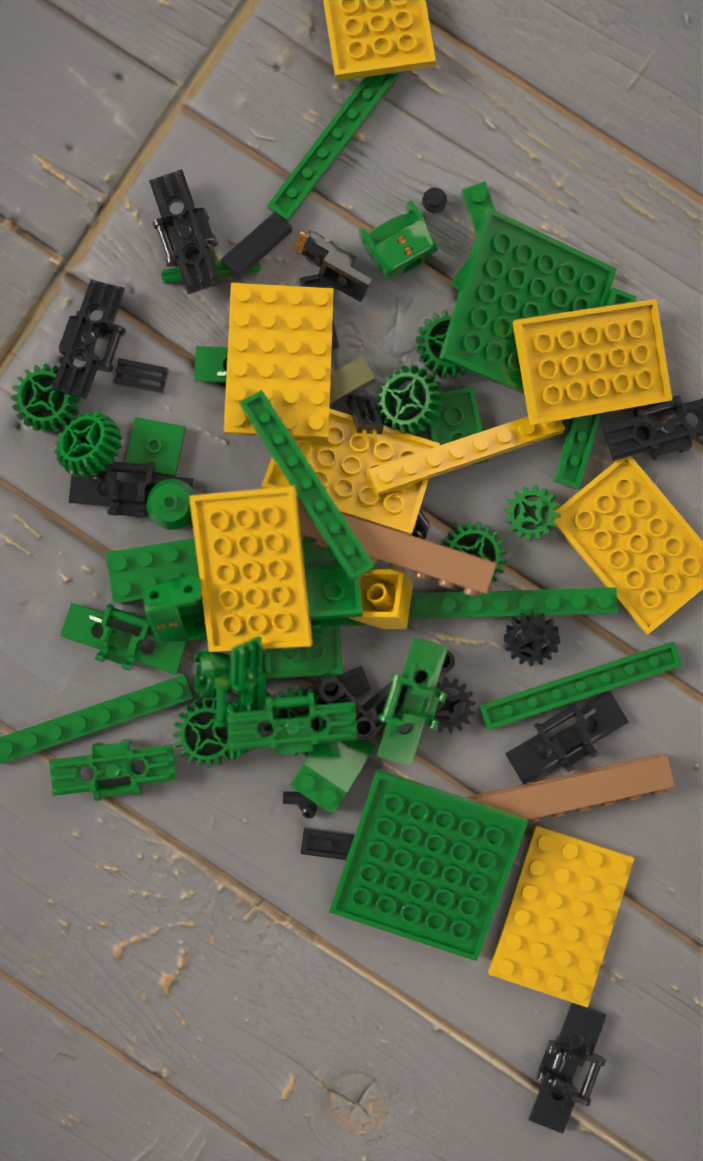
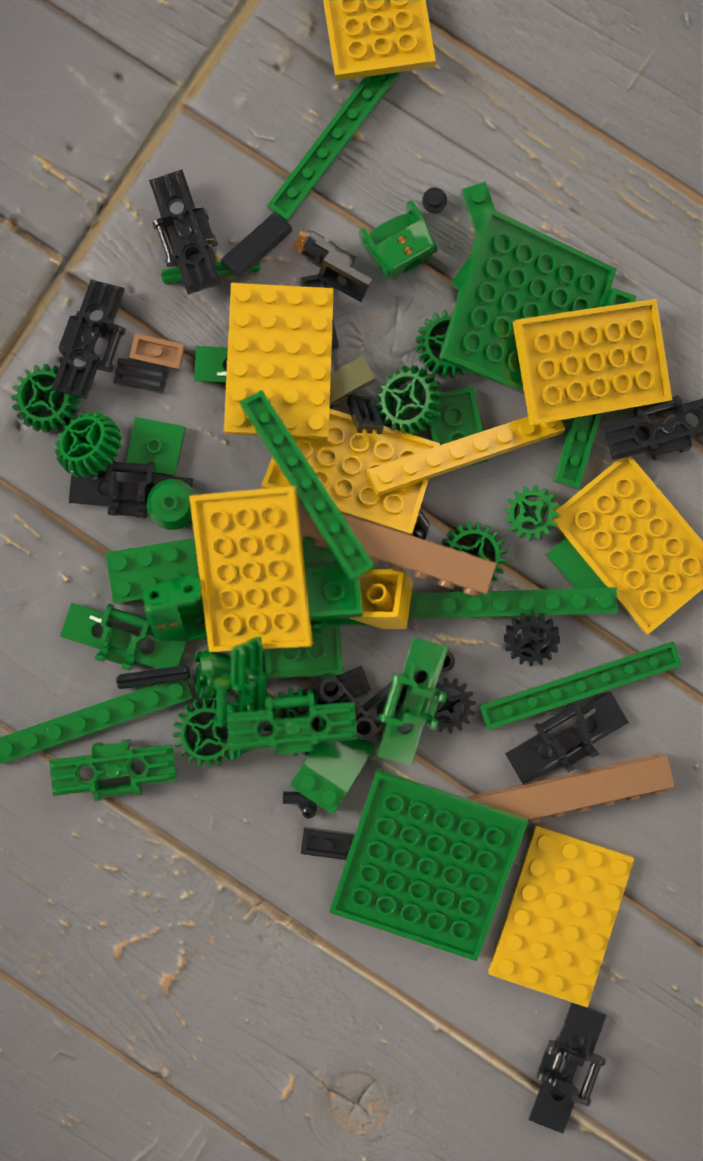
none -> black axle [116,665,191,689]
none -> medium nougat plate [129,333,186,371]
none -> green tile [545,538,607,589]

